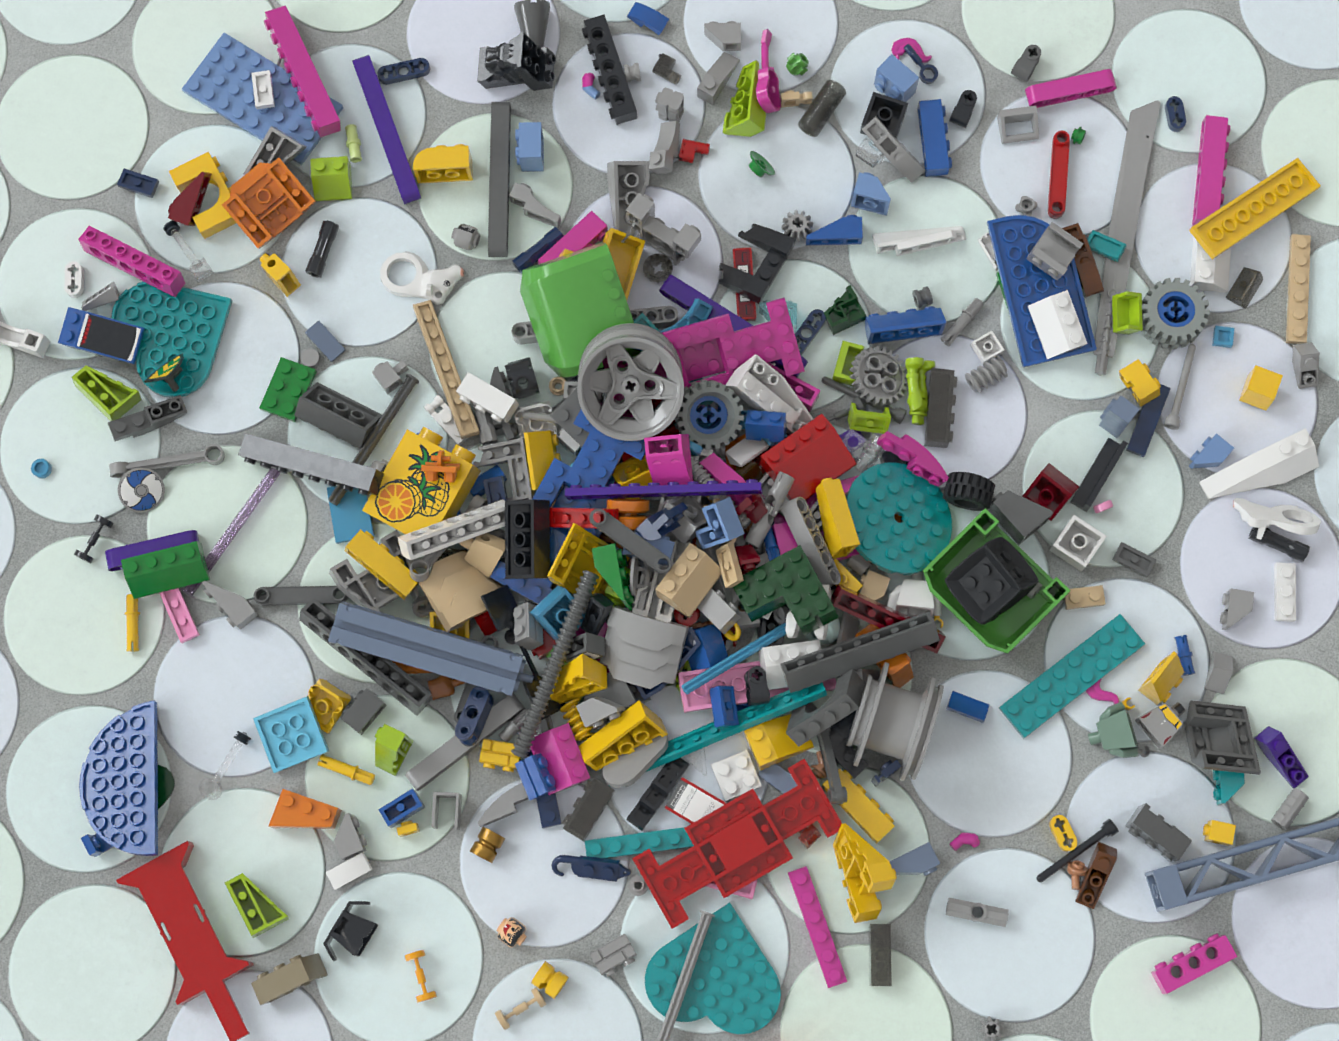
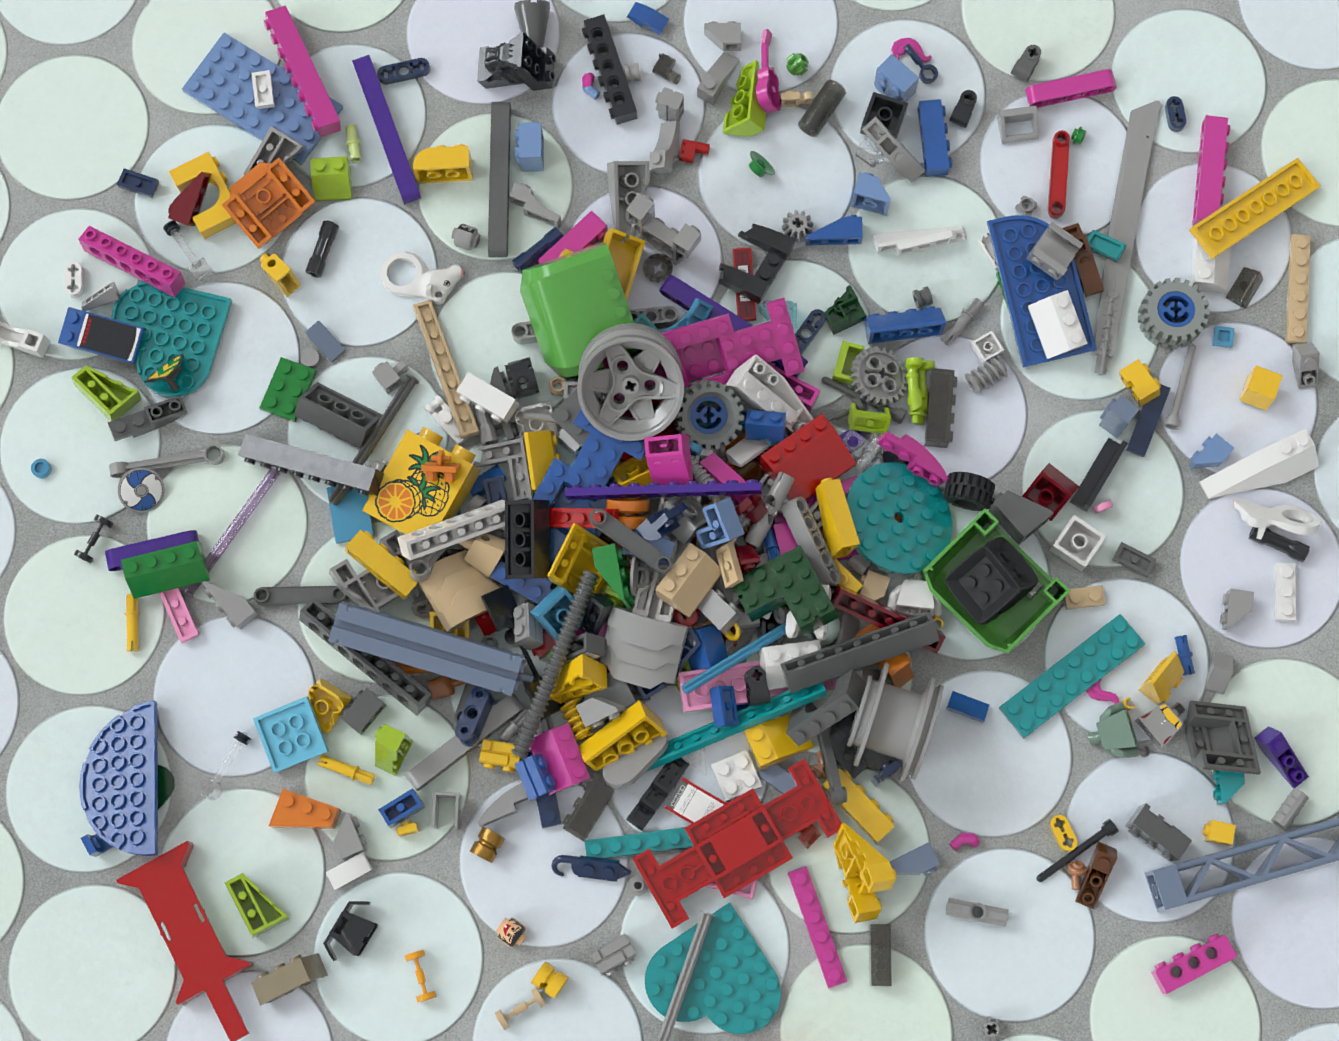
lime panel [1112,291,1143,335] -> none

